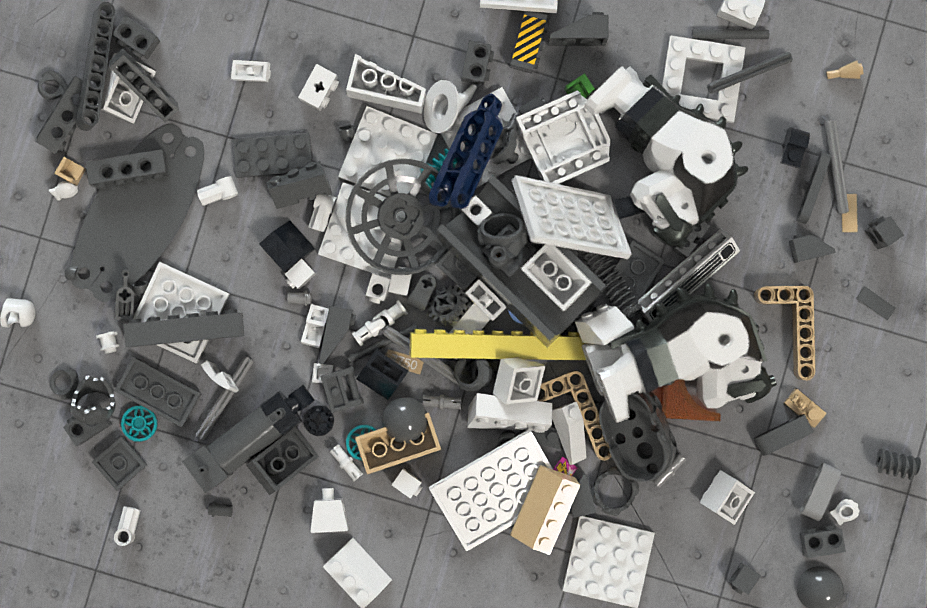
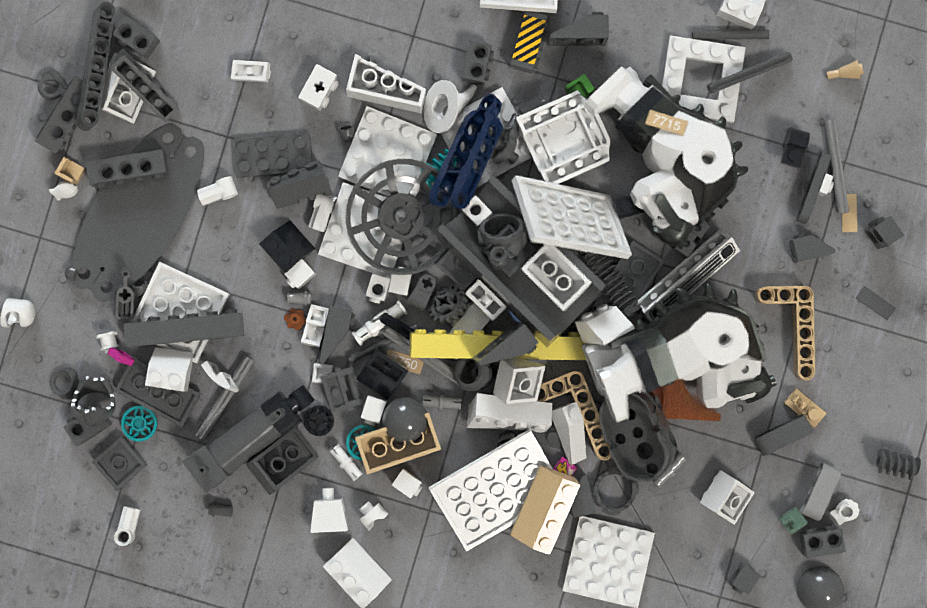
none -> dark pink tile [107,347,135,366]
none -> white slope [145,347,194,392]
none -> dark orange plant [284,309,306,330]
none -> white piece [359,501,388,531]
none -> white brick [361,395,387,426]
none -> black axle [380,313,415,340]
none -> dark grey slope [473,321,539,365]
none -> tan sticker [645,110,688,136]
none -> sand green tile [779,507,807,534]
none -> white plate [818,174,834,196]

